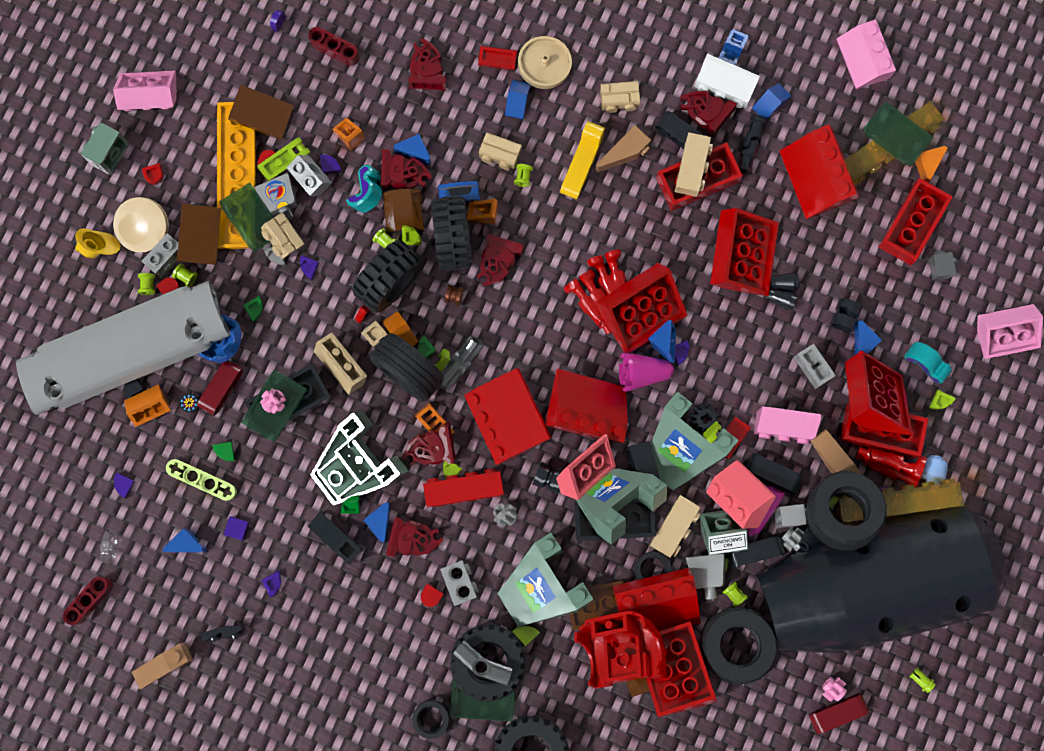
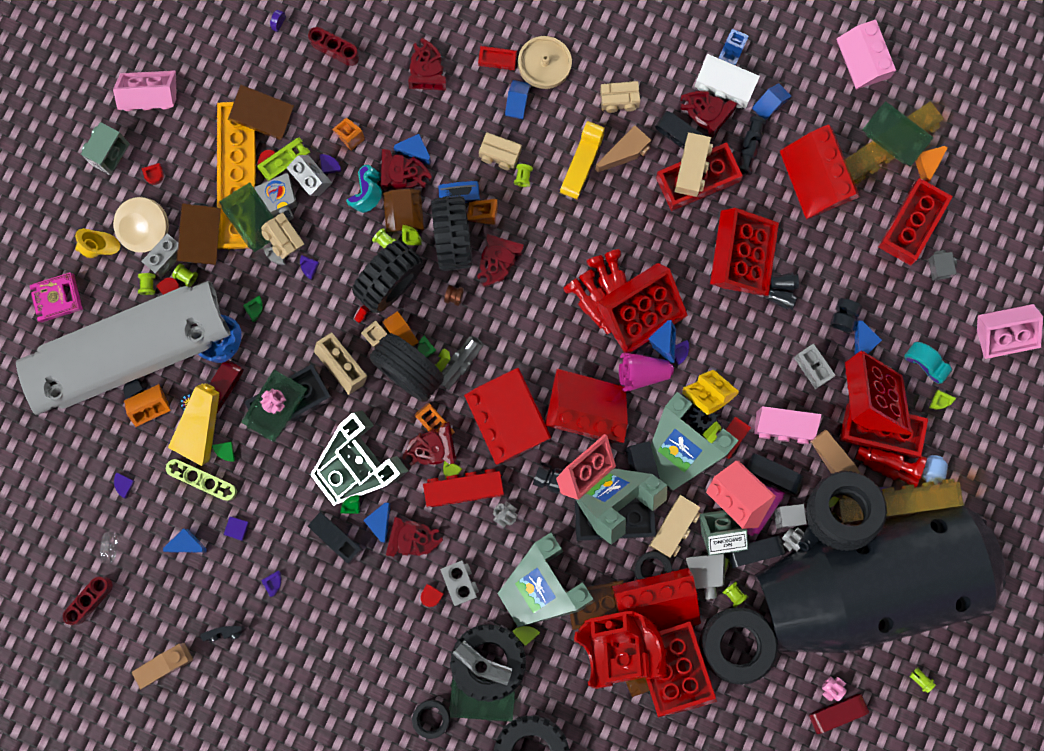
none -> dark pink container [30,272,83,322]
none -> yellow slope [168,383,219,466]
none -> yellow slope [682,370,739,415]

